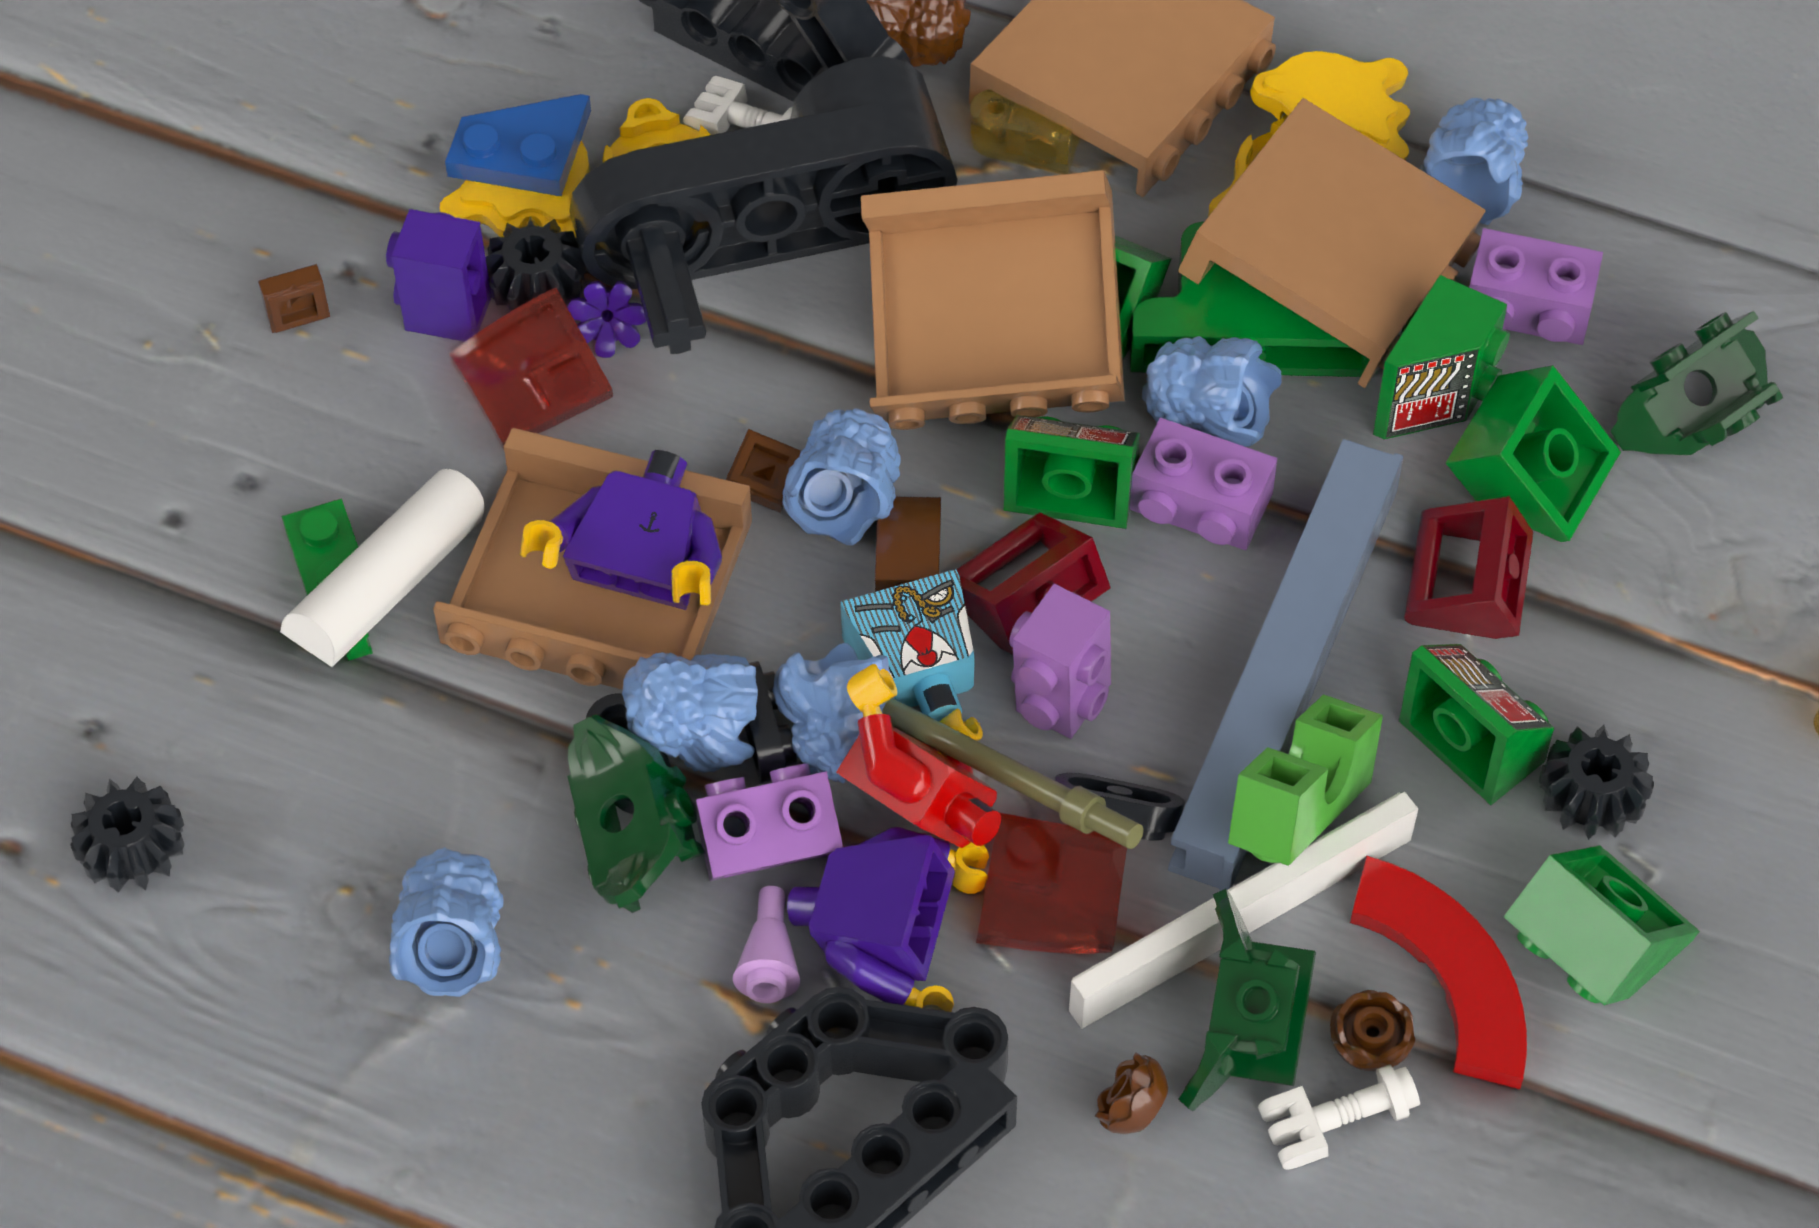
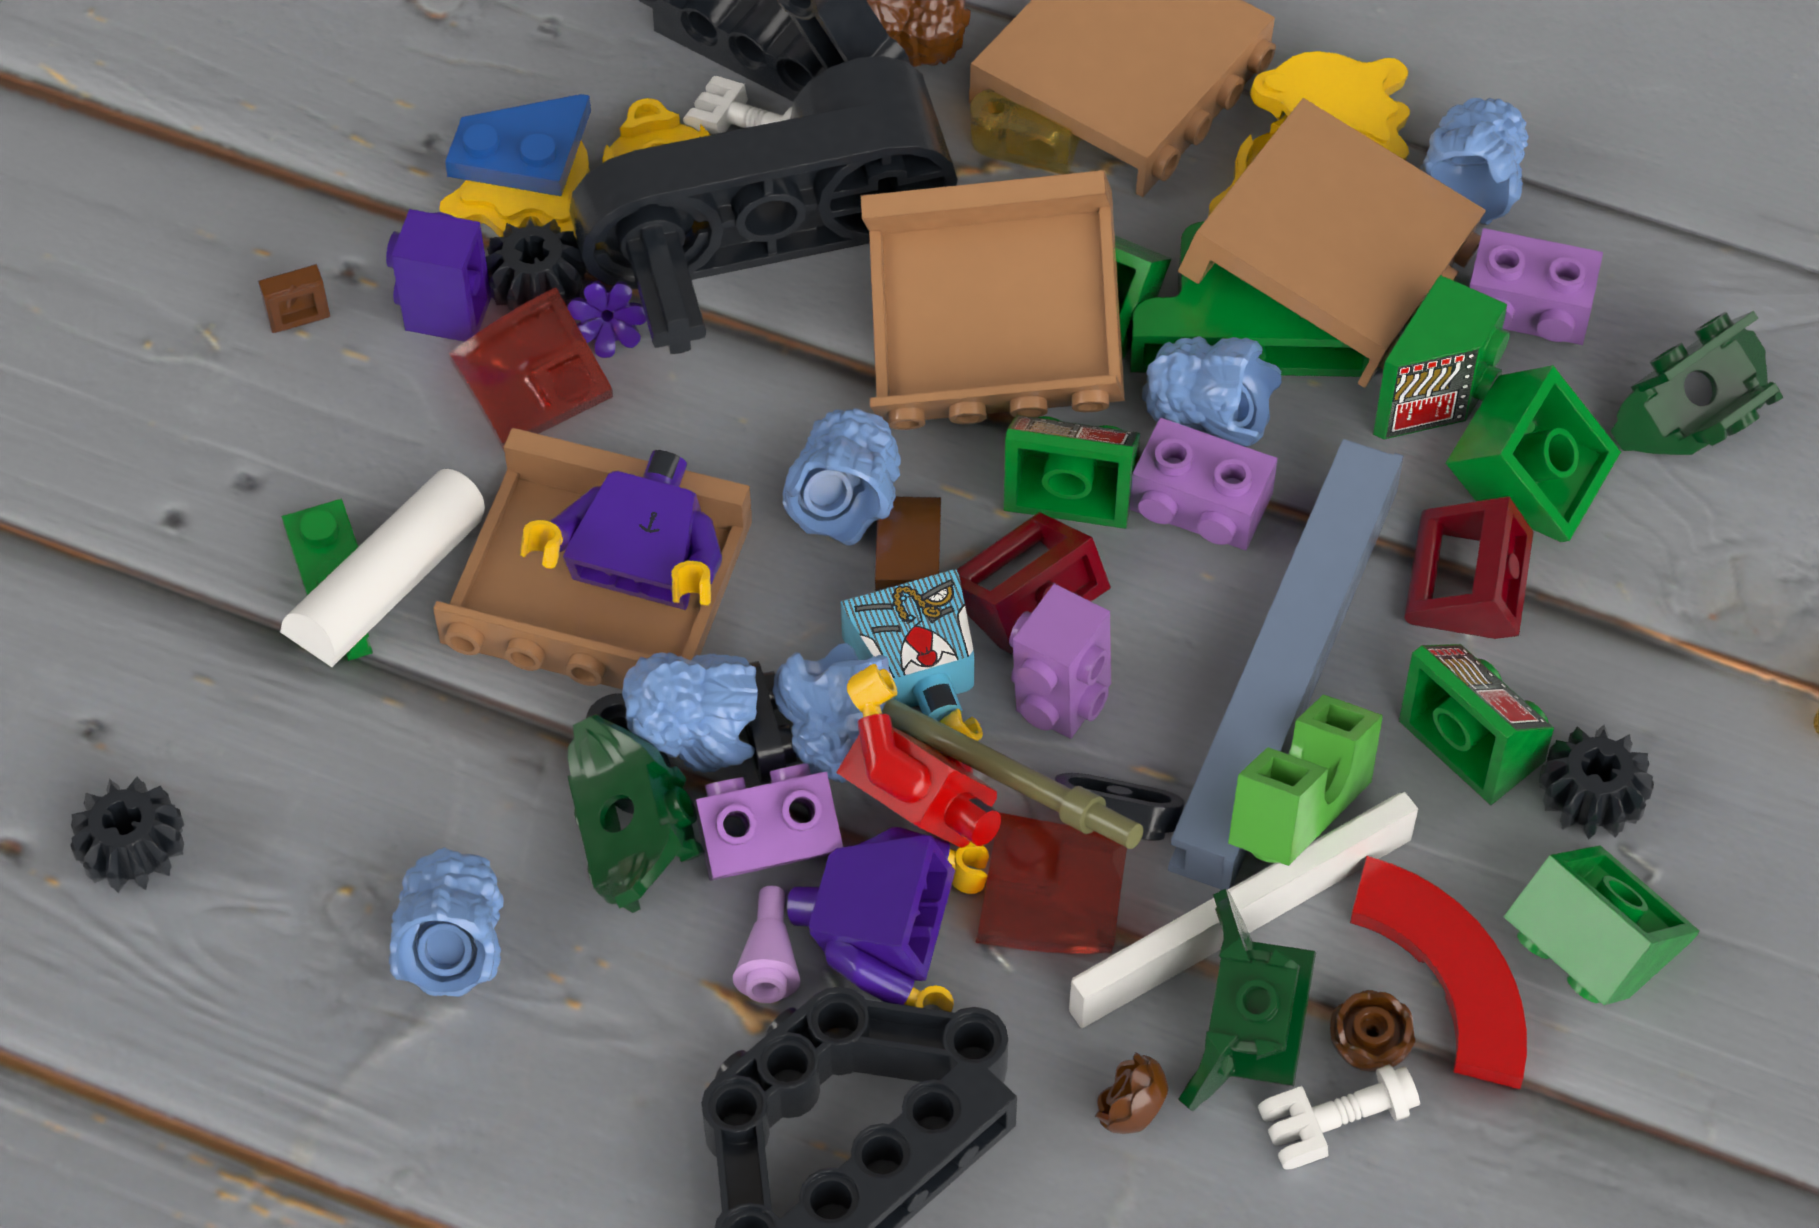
reddish brown tile [726,429,801,513] -> none

